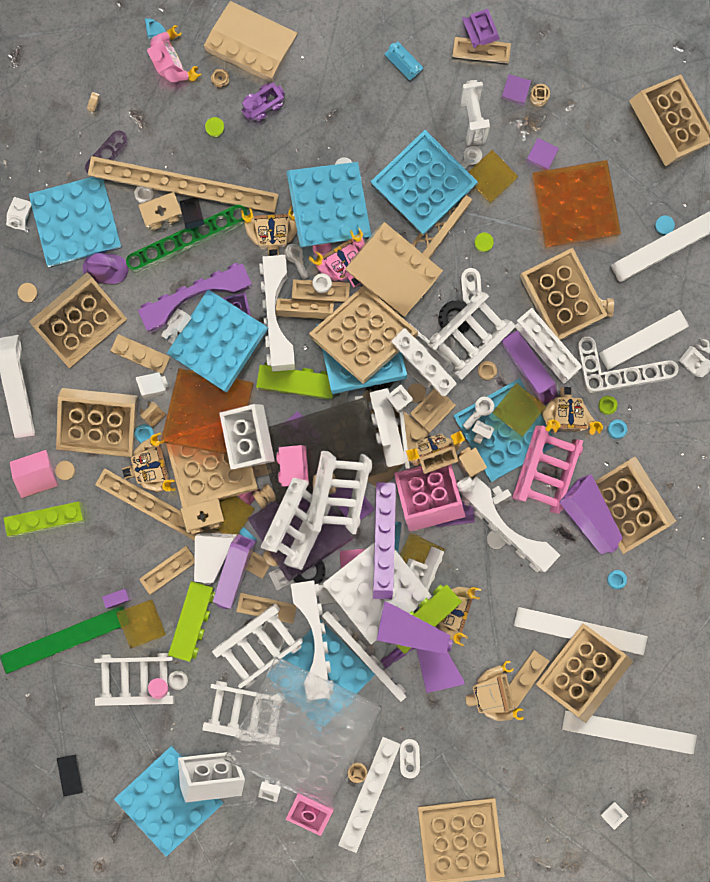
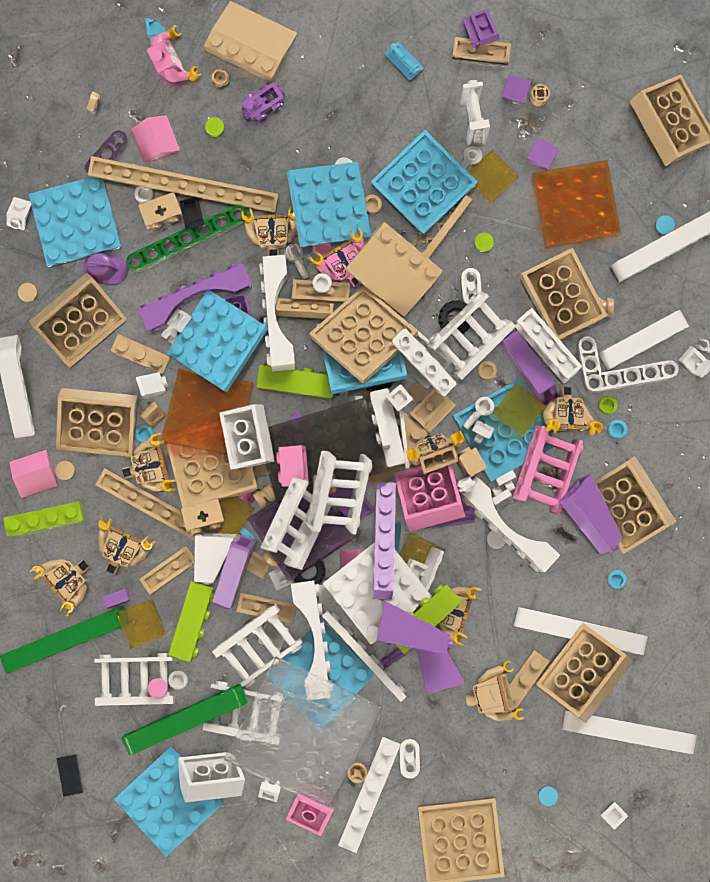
none -> torso [29,559,90,616]
none -> torso [98,516,156,575]
none -> green beam [121,684,249,755]
none -> bright pink slope [132,115,180,164]
none -> tan tile [365,194,382,214]
none -> white tile [494,470,516,491]
none -> medium azure tile [538,786,558,806]

